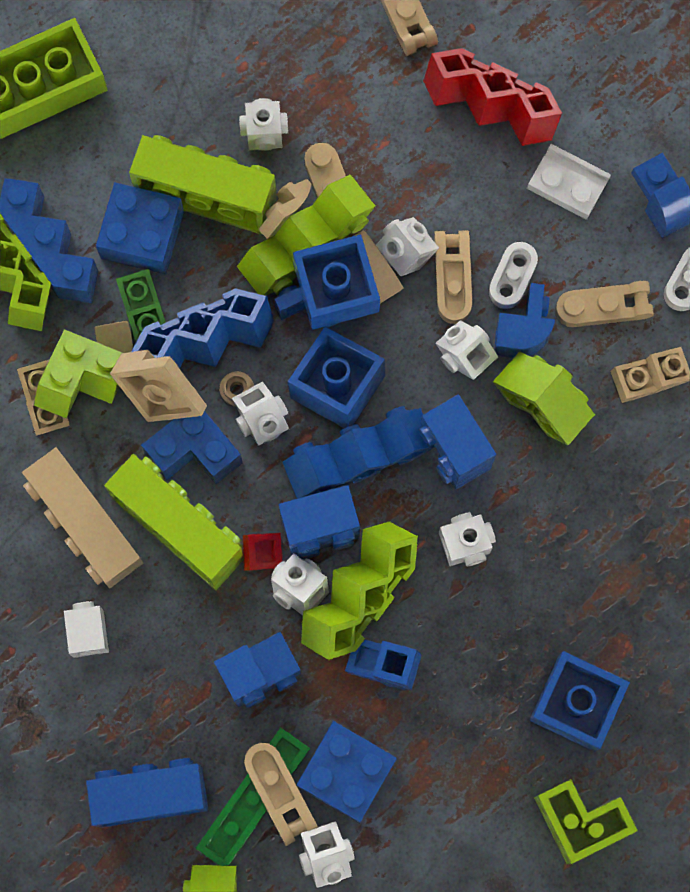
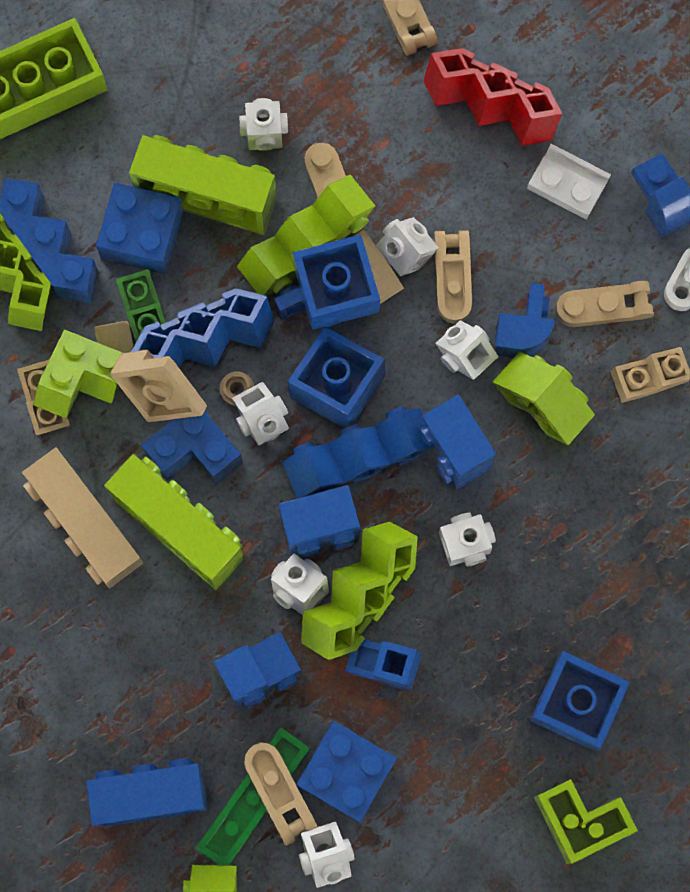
white brick [64,601,109,658] -> none
red plate [242,533,282,570] -> none
tan slope [259,179,311,239] -> none
white plate [489,242,538,309] -> none

